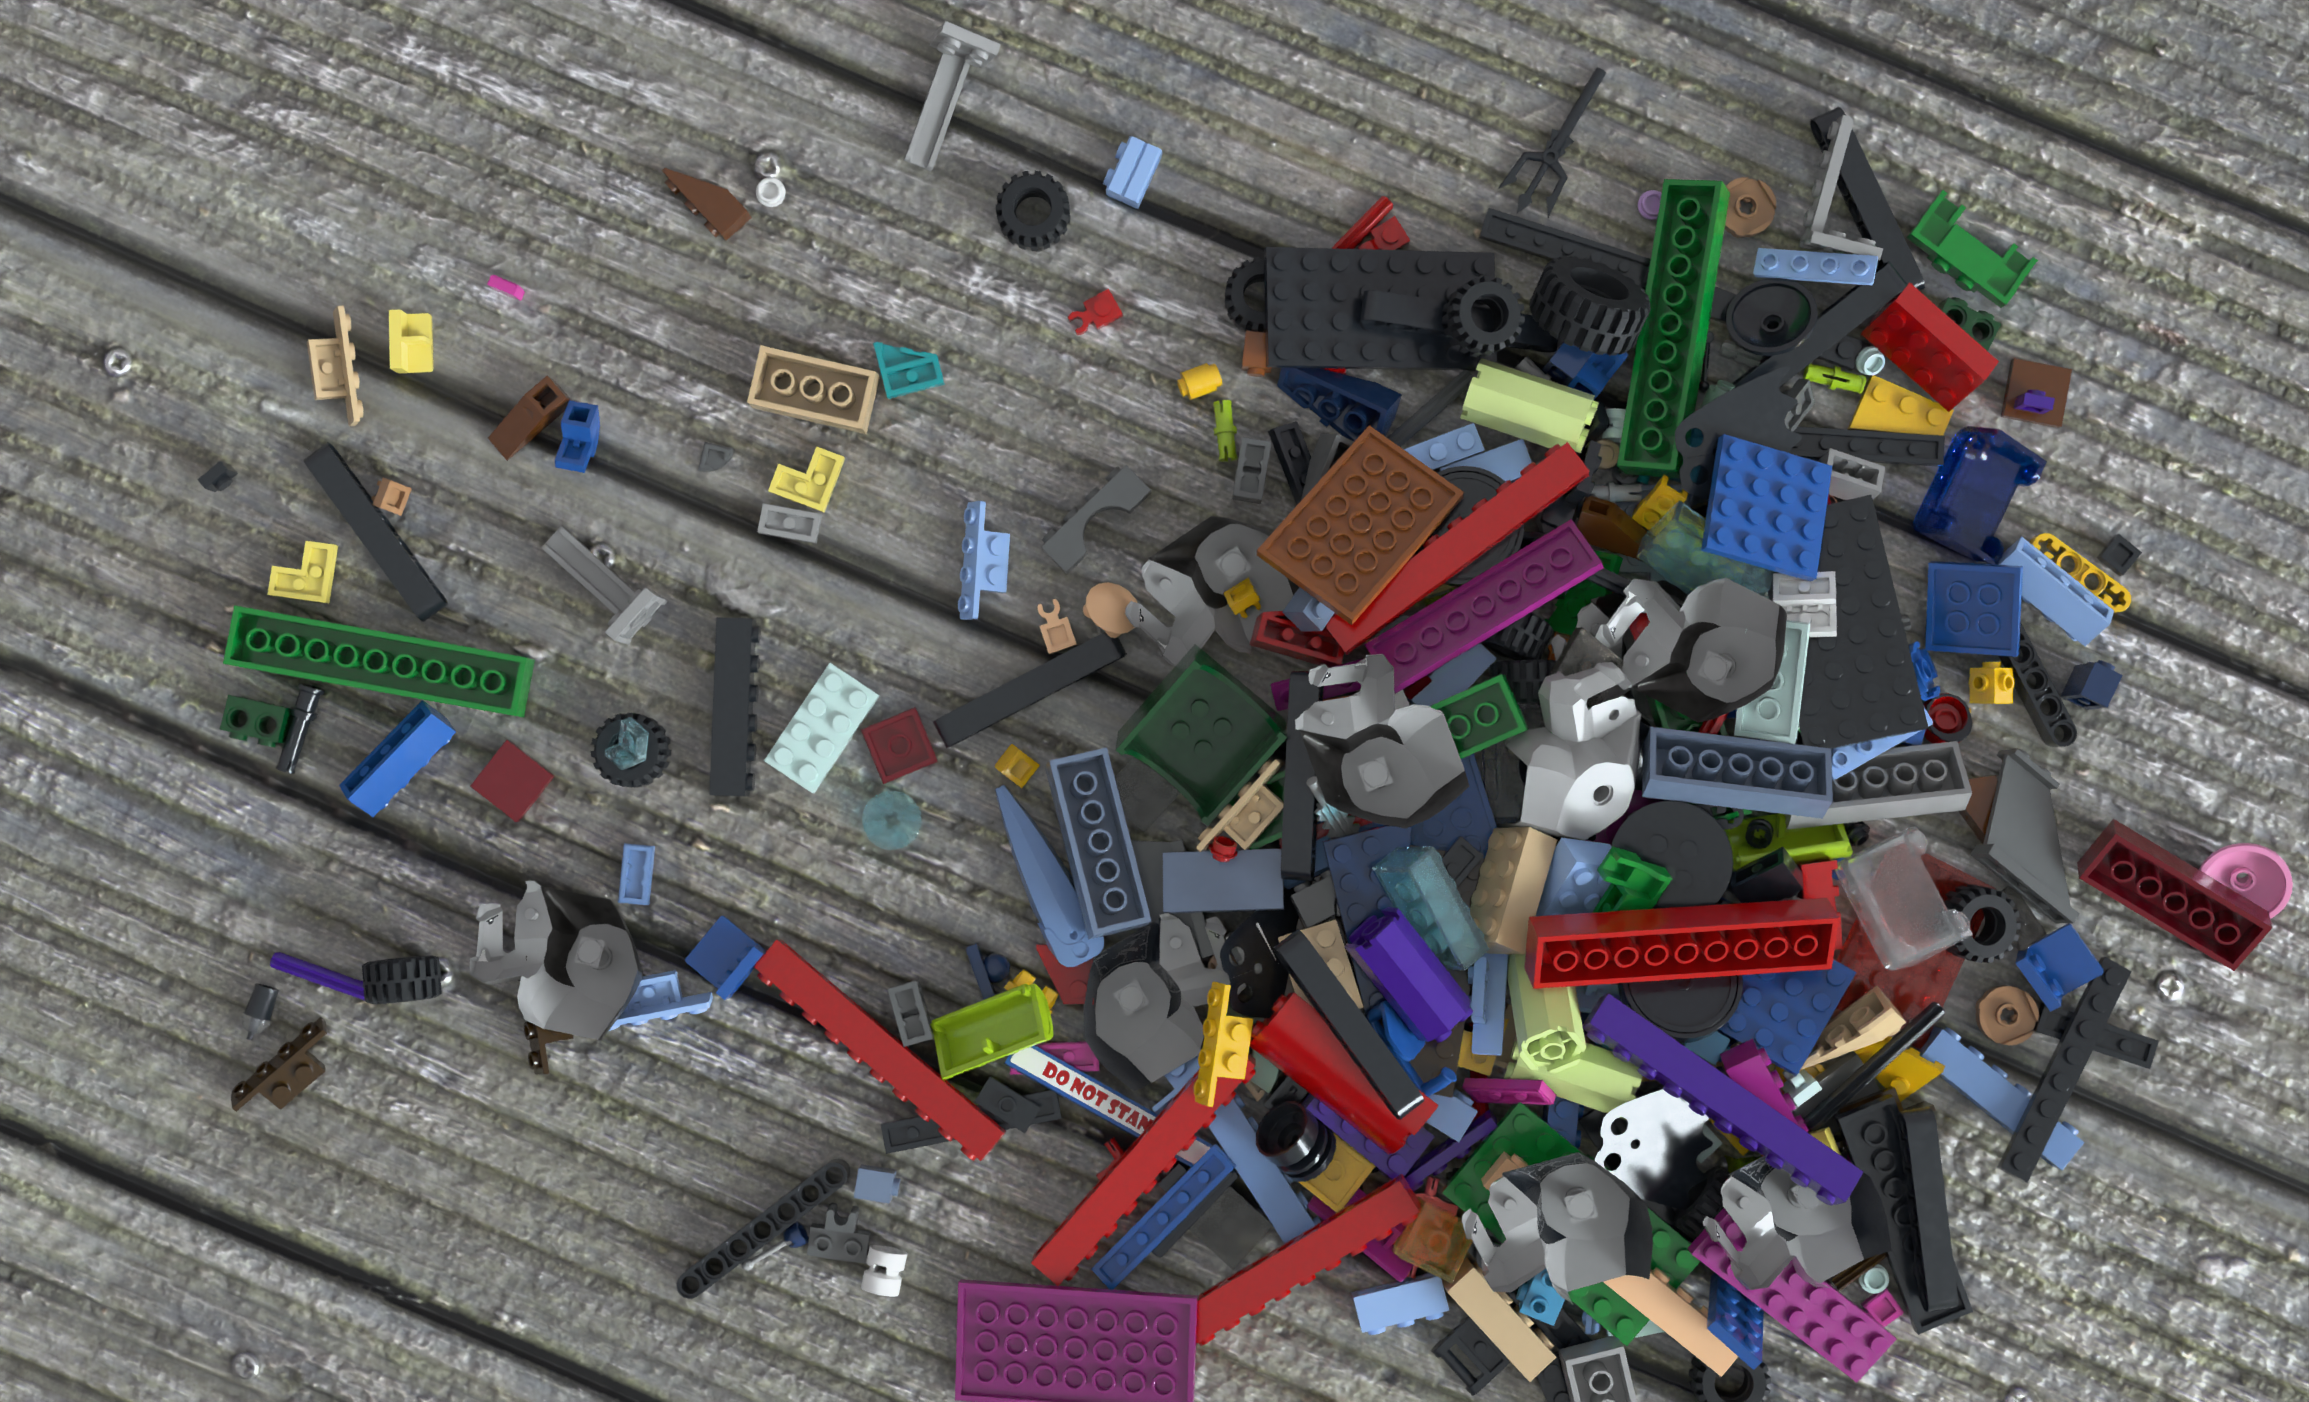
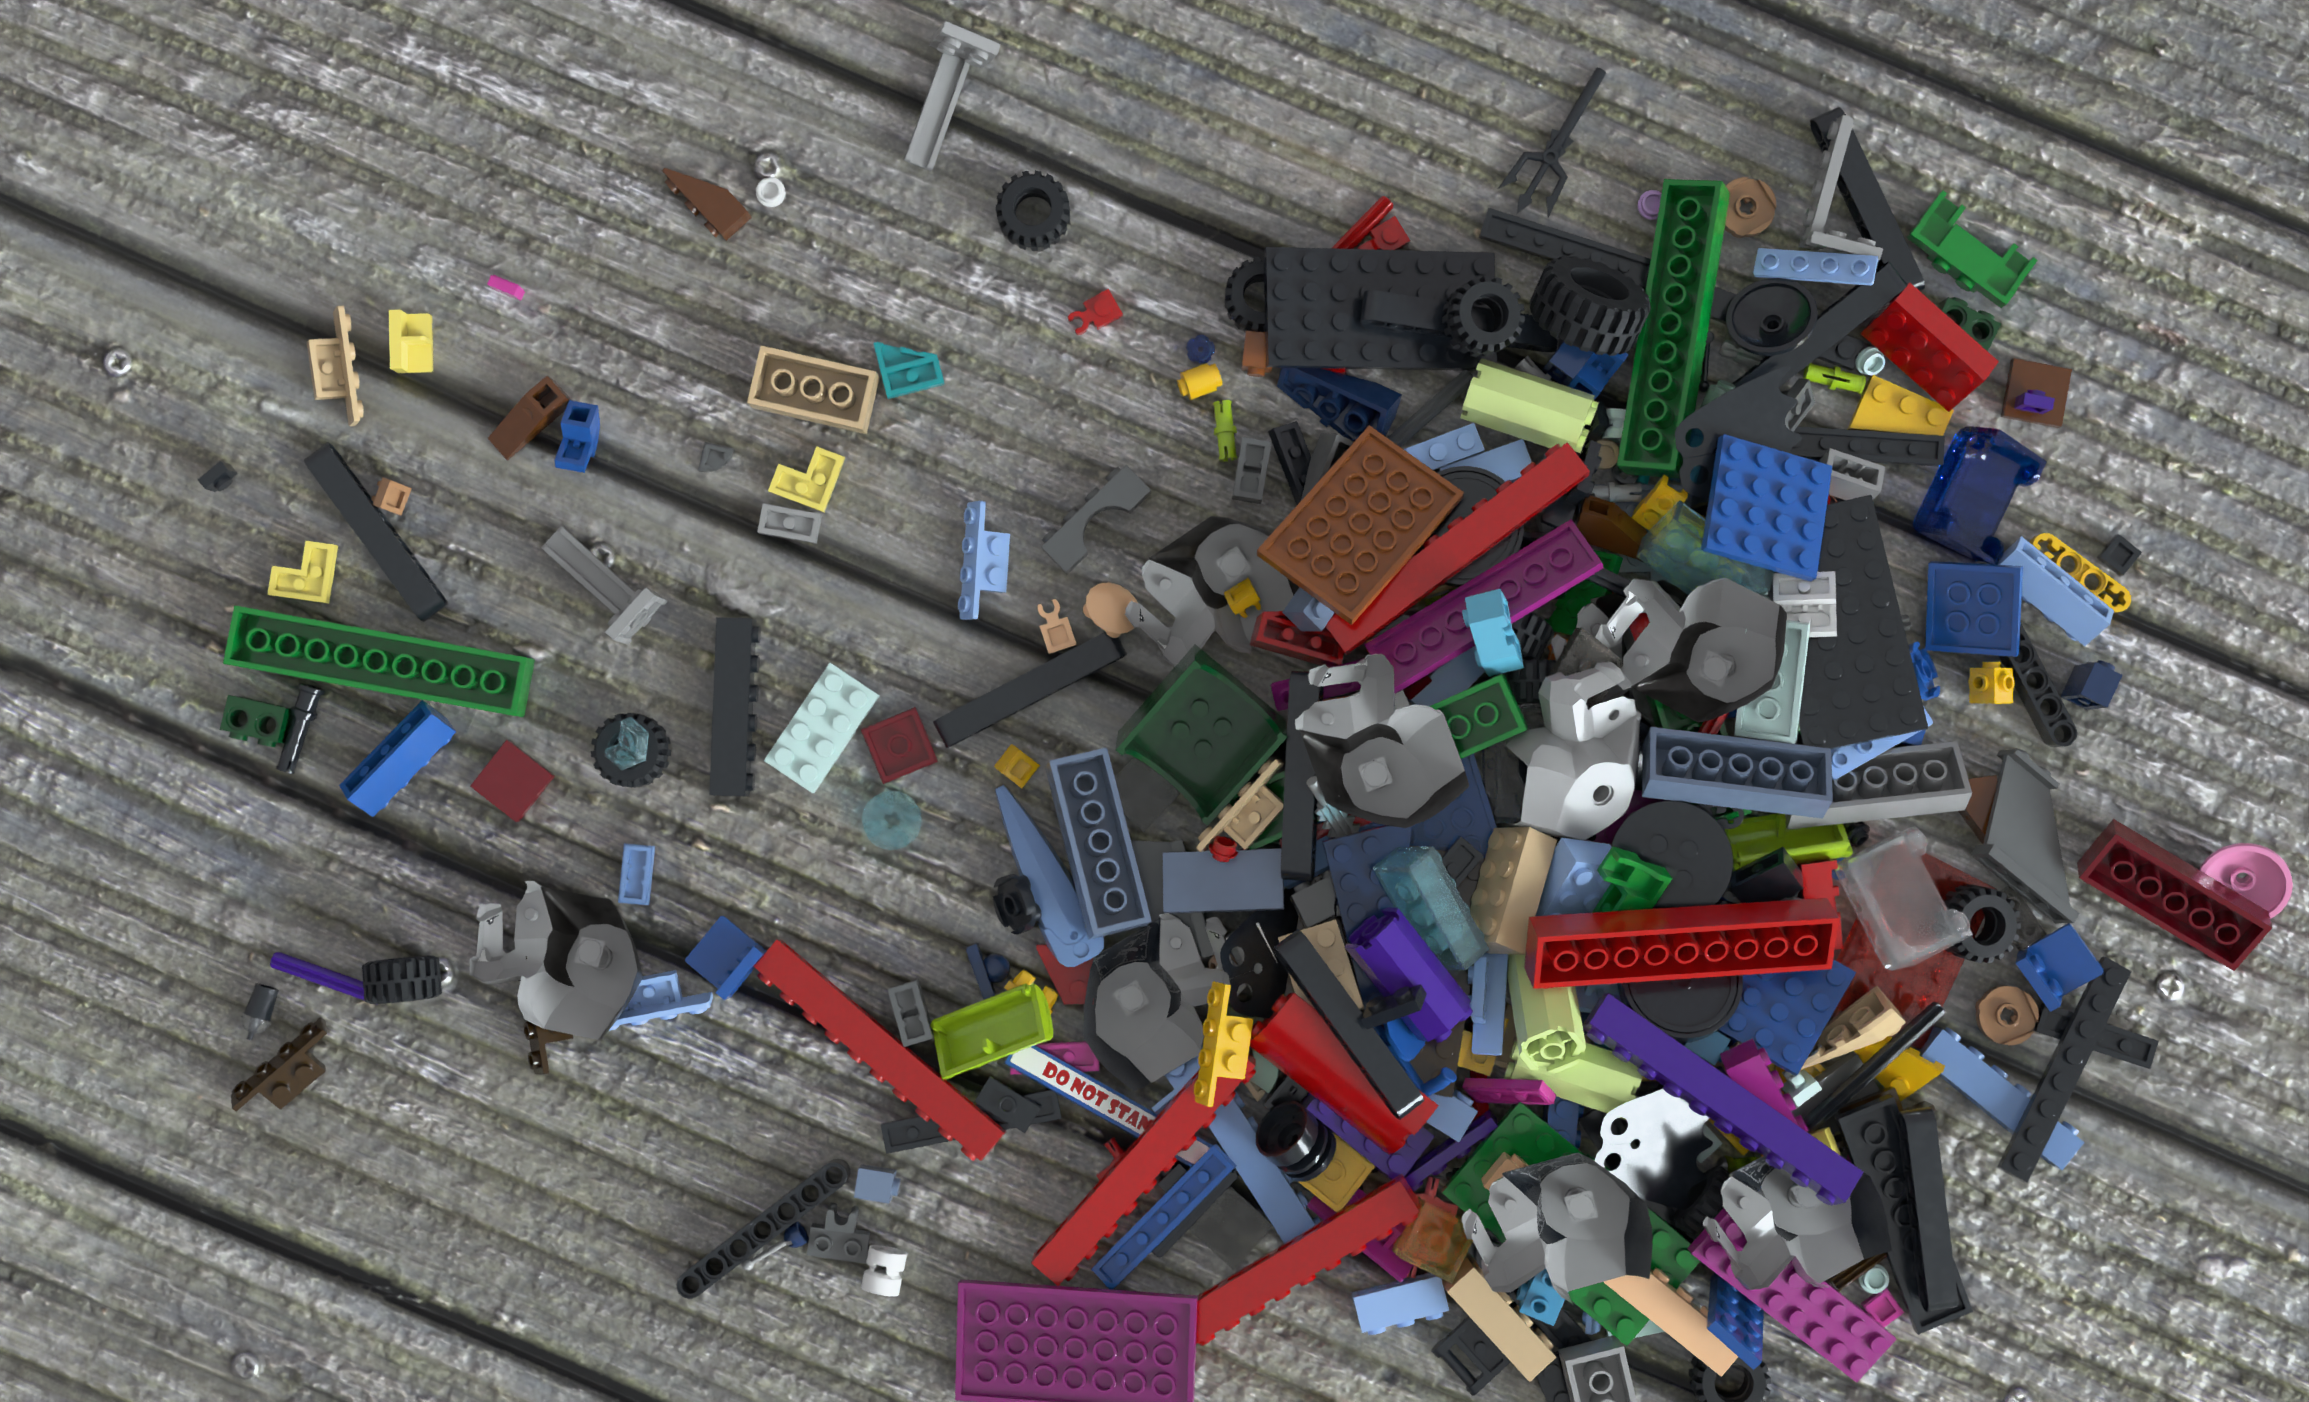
light blue brick [1103,136,1162,209] -> none
black bush [1745,818,1774,849] -> none
red piece [1923,693,1972,744] -> none
none -> black plate [993,874,1041,935]
none -> clear blue plate [1186,335,1215,364]
none -> black plate [1361,984,1427,1029]
none -> medium azure brick [1462,589,1524,677]

